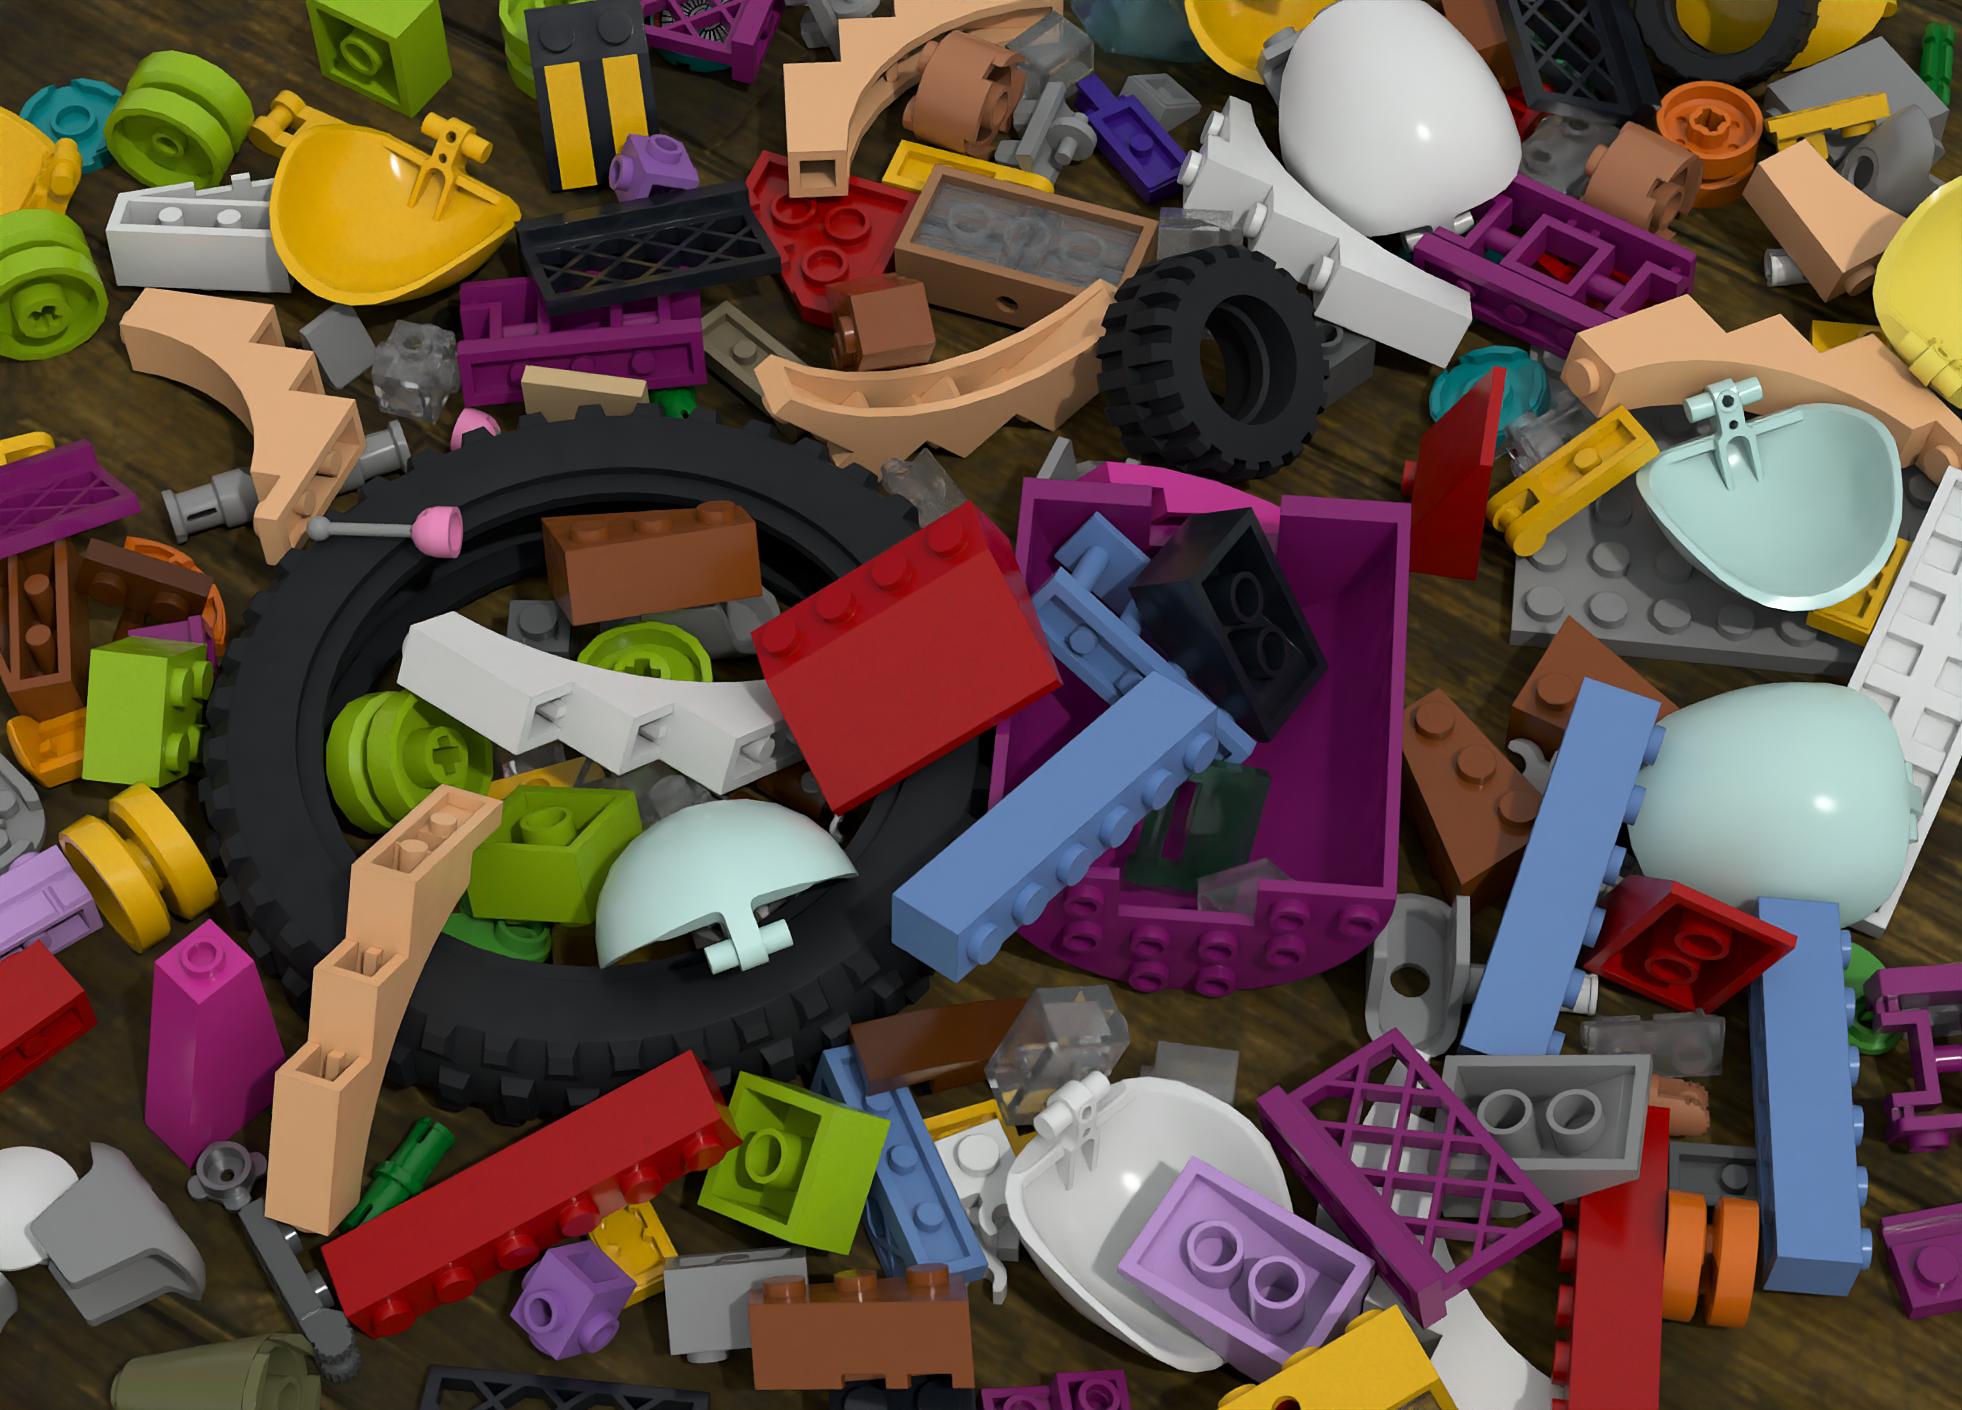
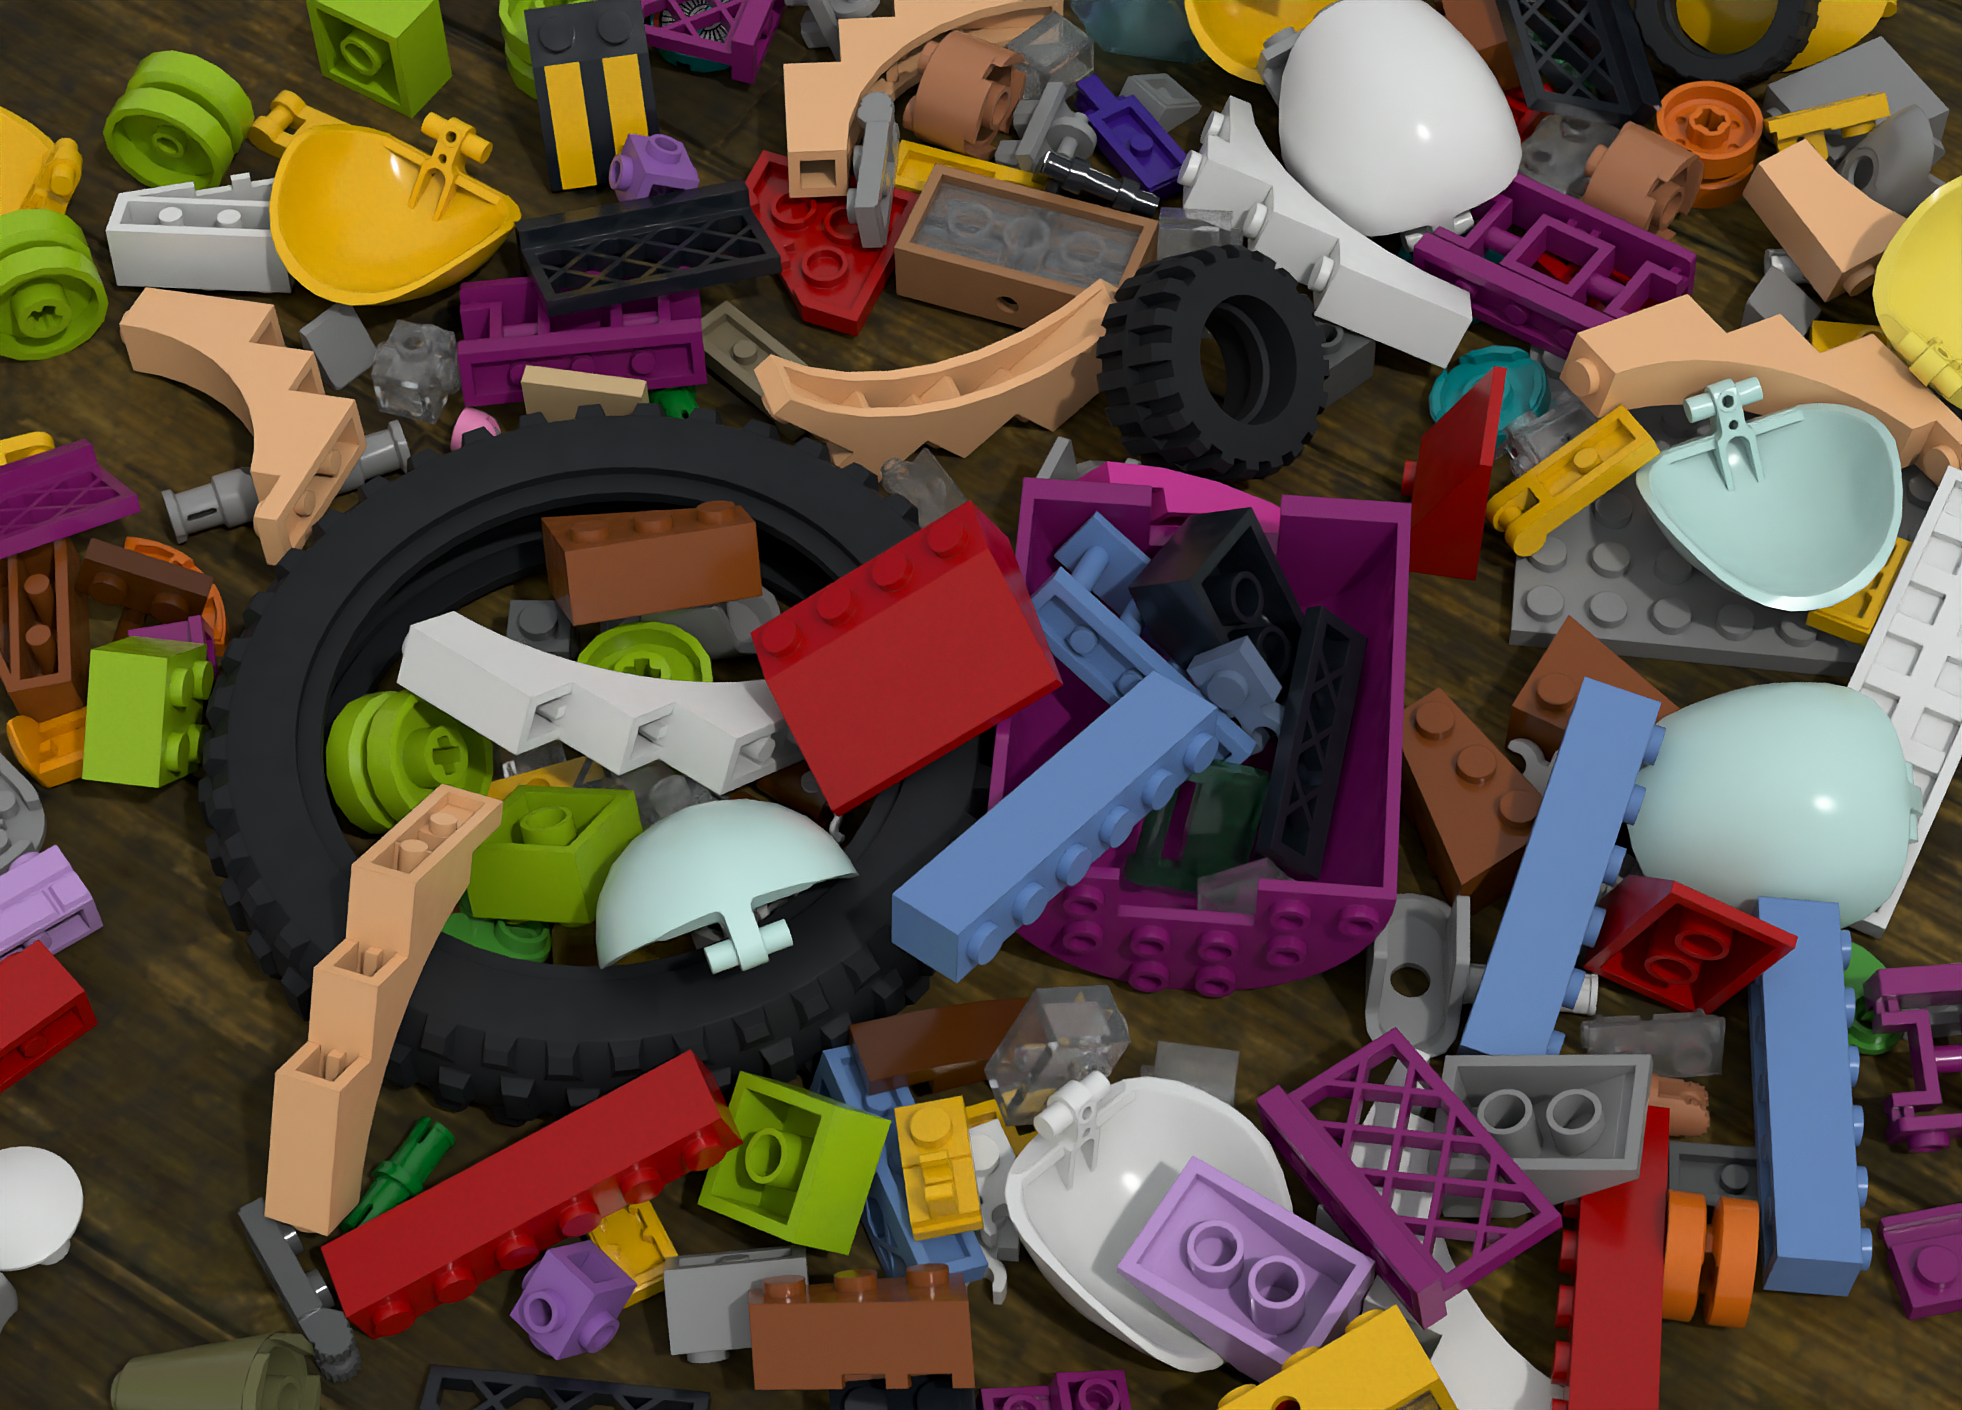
teal tile [19,78,122,174] -> none
light grey piece [30,1142,206,1326] -> none
yellow wheel [59,782,220,954] -> none
dark pink slope [145,919,287,1170] -> none
flat silver plate [187,1141,268,1213] -> none
hinge [306,506,463,558] -> none
dark orange wedge [824,272,936,372] -> none
green axle [1919,21,1955,107] -> none
none -> light grey hinge [847,90,900,248]
none -> yellow plate [894,1095,984,1241]
none -> black plate [1031,151,1160,219]
none -> sand blue plate [1186,636,1285,755]
none -> black fence [1251,605,1368,881]
none -> light grey slope [1741,266,1822,338]

